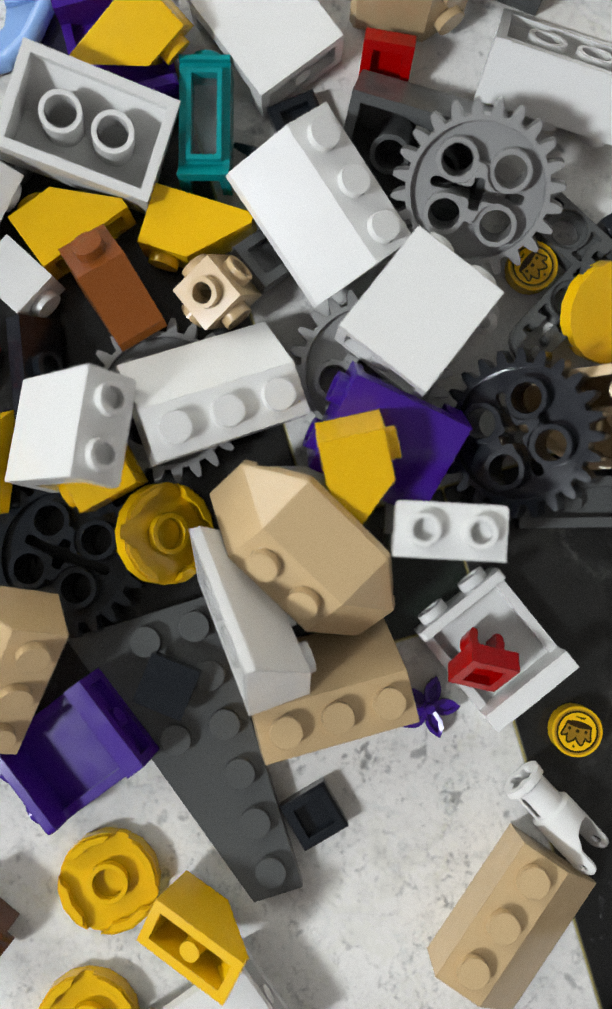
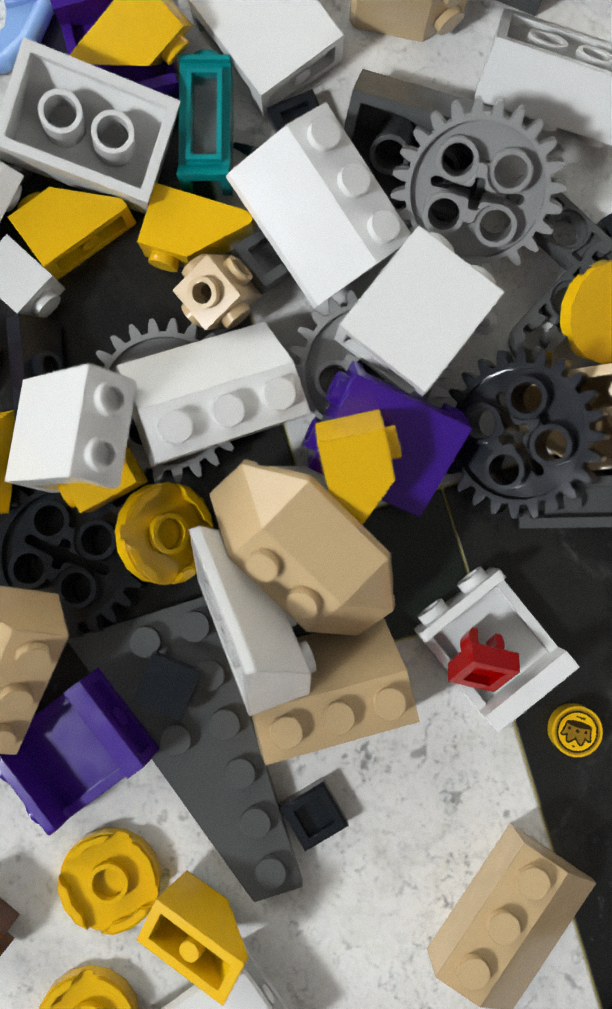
dark orange slope [58,224,167,352] -> none
red tile [359,27,417,82] -> none
white panel [382,500,509,563] -> none
dark purple plant [403,676,461,738] -> none
white piece [503,760,609,875] -> none
tile [504,241,558,295] -> none

